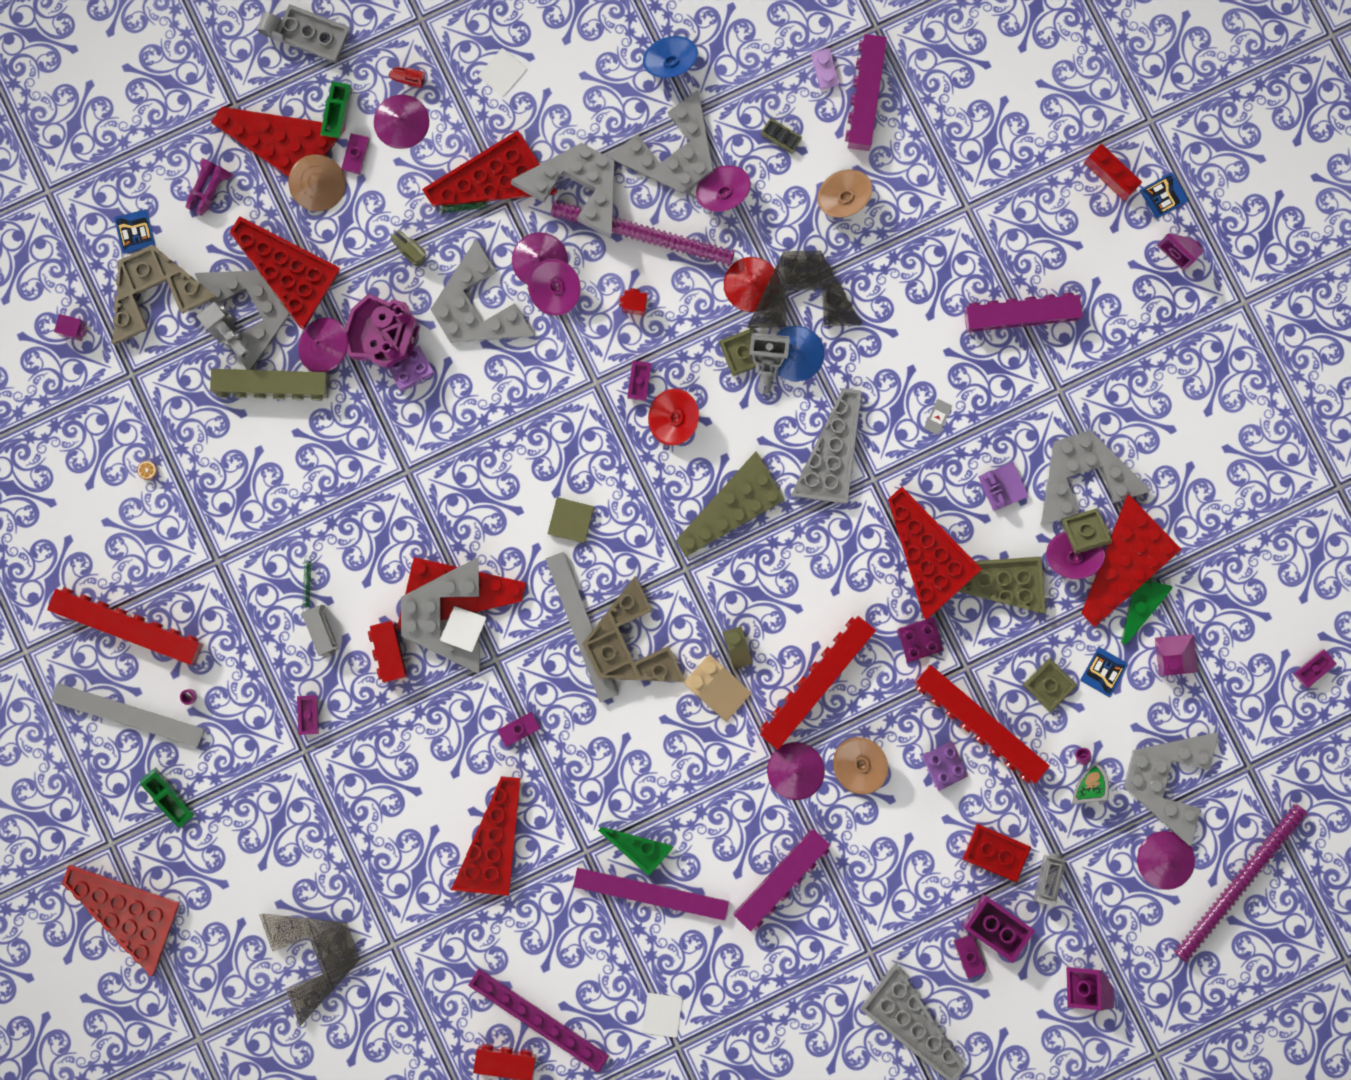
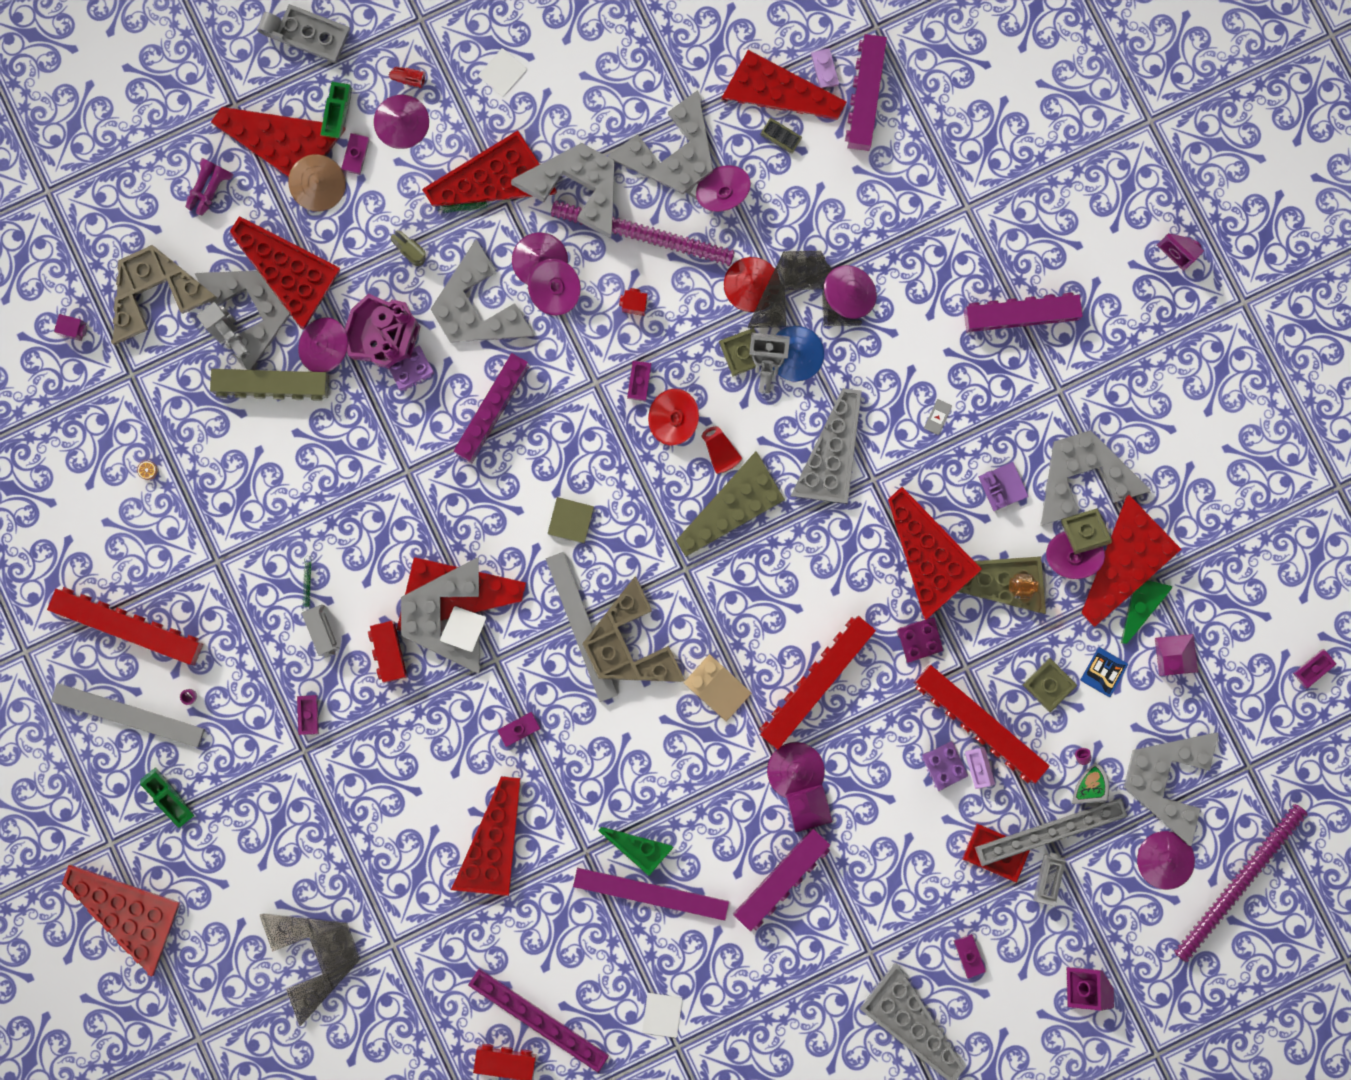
sticker [114,209,155,253] -> none
blue hat [643,36,698,78] -> none
olive slope [722,626,752,669] -> none
medium nougat hat [817,169,872,218] -> none
medium nougat hat [833,737,888,794] -> none
magenta brick [961,894,1035,963] -> none
red brick [1084,143,1142,201] -> none
sticker [1139,172,1188,219] -> none
none -> magenta brick [453,353,530,464]
none -> red piece [701,426,742,474]
none -> red wing [721,50,847,120]
none -> magenta slope [785,785,833,833]
none -> magenta hat [824,265,877,319]
none -> lavender plate [965,747,995,789]
none -> light grey tile [975,798,1128,866]
none -> clear orange head [1009,573,1039,599]

